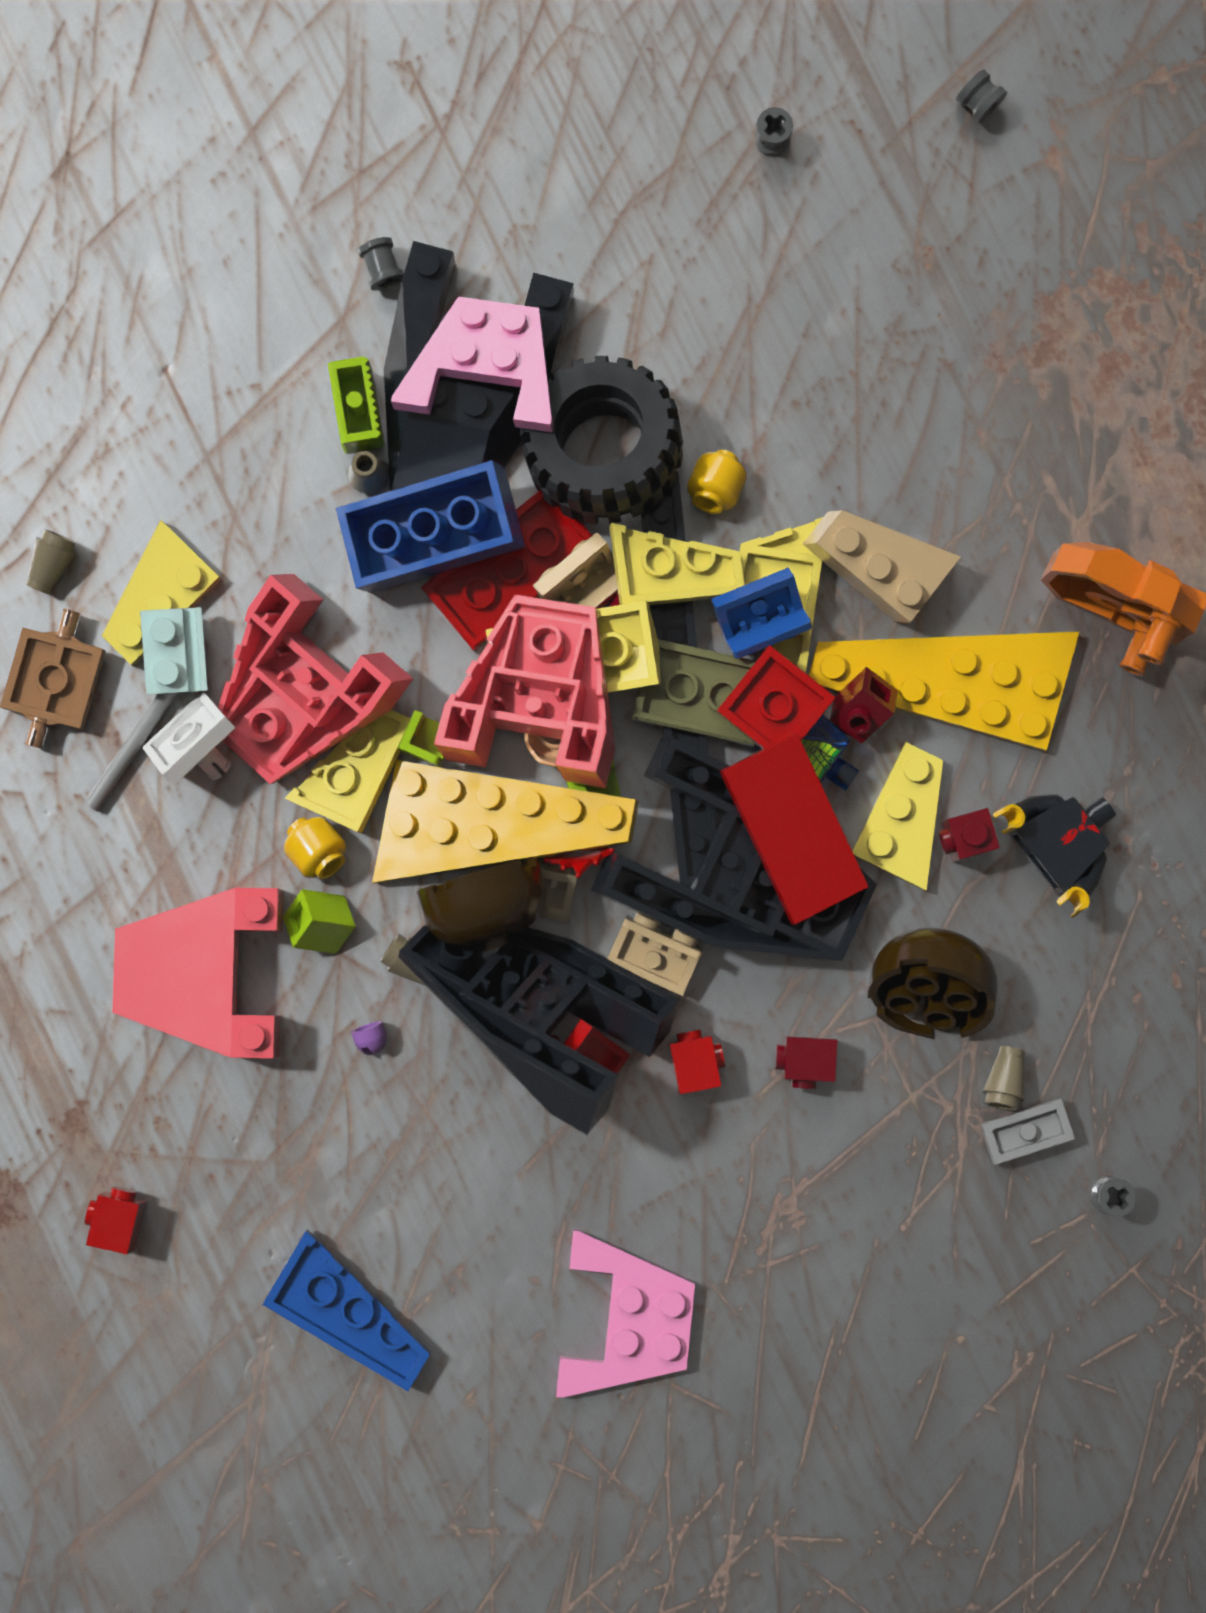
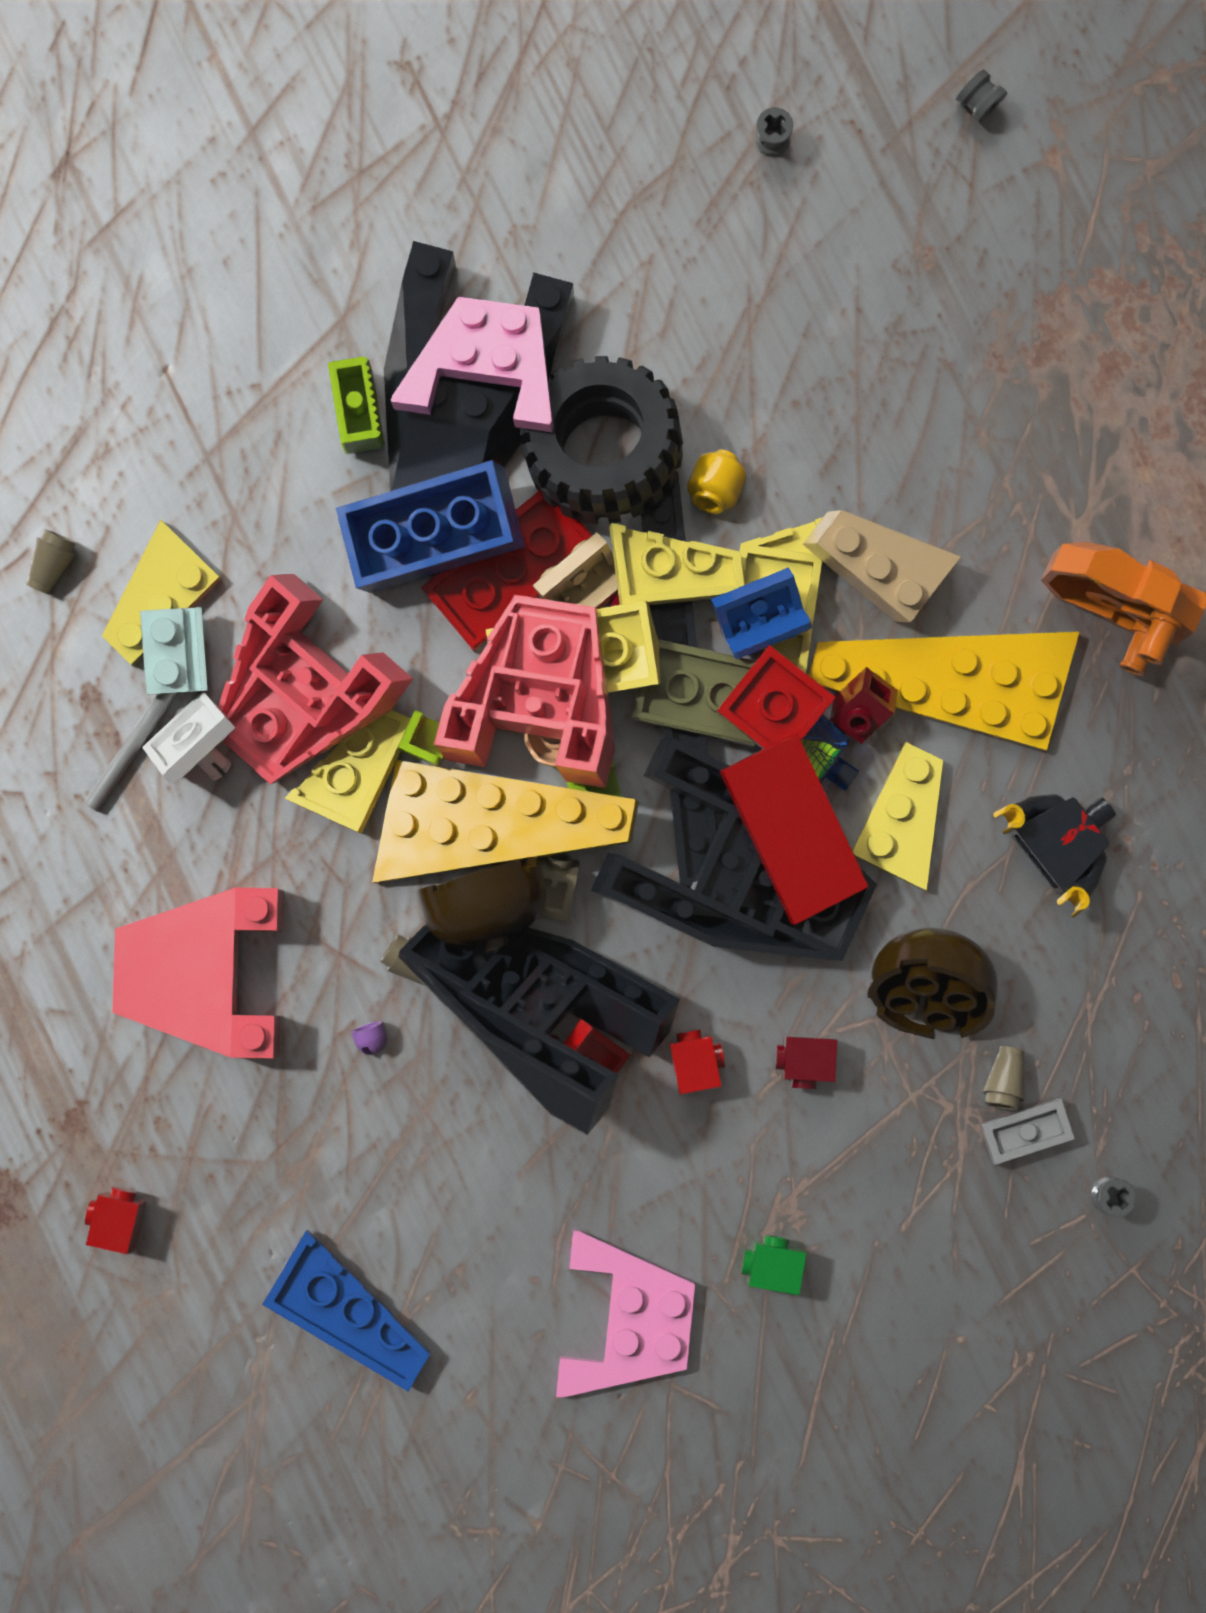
medium nougat plate [0,608,106,749] -> none
lime panel [283,889,356,954] -> none
yellow head [284,817,346,879] -> none
dark tan cone [348,451,389,494] -> none
dark grey bush [357,237,404,291] -> none
red piece [543,847,615,878] -> none
tan bracket [607,913,703,996] -> none
dark red brick [939,808,1000,862] -> none
none -> green brick [741,1235,807,1295]

